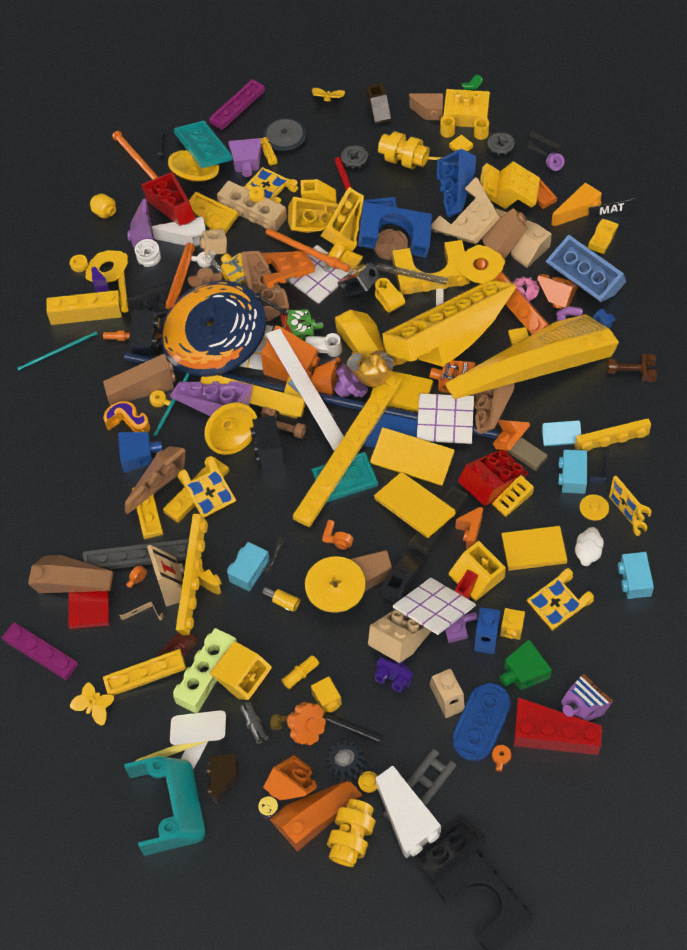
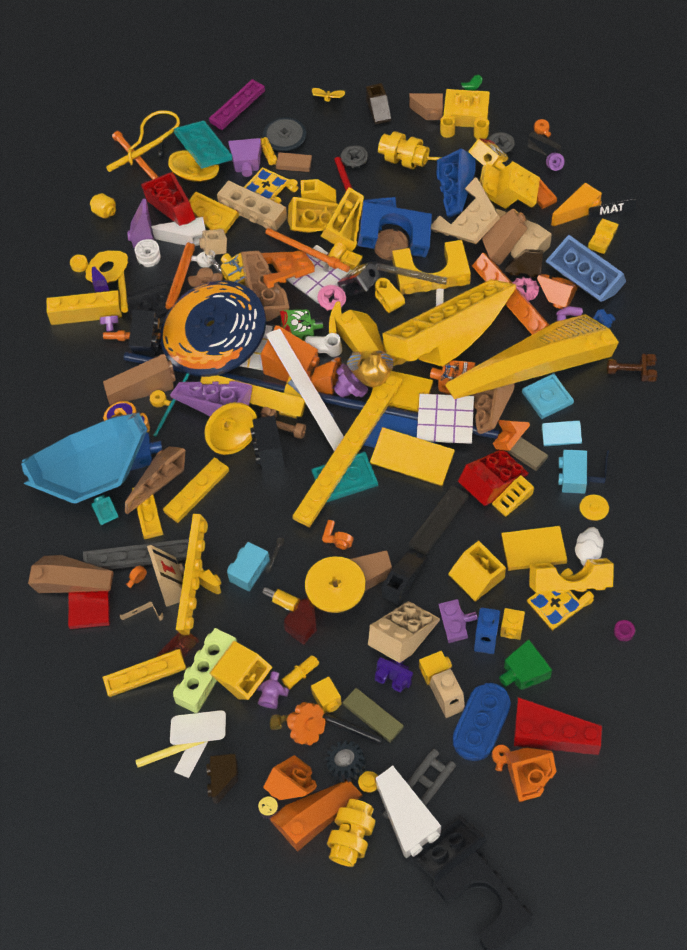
magenta plate [2,622,78,681] -> none
teal piece [17,331,97,370] -> none
yellow piece [70,682,114,726] -> none
teal windscreen [124,756,205,856] -> none
yellow flag [178,456,236,518] -> none
dark grey pin [239,702,269,744] -> none
yellow piece [247,184,265,202] -> none
black hinge [255,293,289,316] -> none
yellow tile [374,472,456,538] -> none
white piece [393,578,476,635] -> none
yellow tile [449,135,473,152] -> none
red piece [454,569,478,600] -> none
orange slope [455,507,483,549] -> none
yellow piece [457,245,505,284] -> none
yellow tile [508,327,529,346] -> none
torso [561,674,613,721] -> none
yellow plate [574,418,651,451] -> none
yellow flag [609,476,651,536] -> none
medium azure brick [618,552,654,599] -> none
none -> dark azure panel [21,412,147,504]
none -> teal bracket [91,495,119,525]
none -> medium lavender tile [100,316,118,331]
none -> yellow piece [106,110,180,172]
none -> medium lavender piece [257,672,289,709]
none -> medium nougat tile [276,153,312,172]
none -> clear red slope [284,597,317,645]
none -> bright pink gear [317,285,346,311]
none -> yellow slope [329,302,342,334]
none -> olive tile [343,688,404,743]
none -> yellow brick [419,650,452,685]
none -> yellow torso [468,138,508,171]
none -> dark brown slope [505,249,543,277]
none -> orange slope [505,748,557,802]
none -> medium azure tile [522,373,574,419]
none -> yellow arch [529,558,614,594]
none -> orange piece [534,119,551,137]
none -> magenta tile [614,620,635,641]

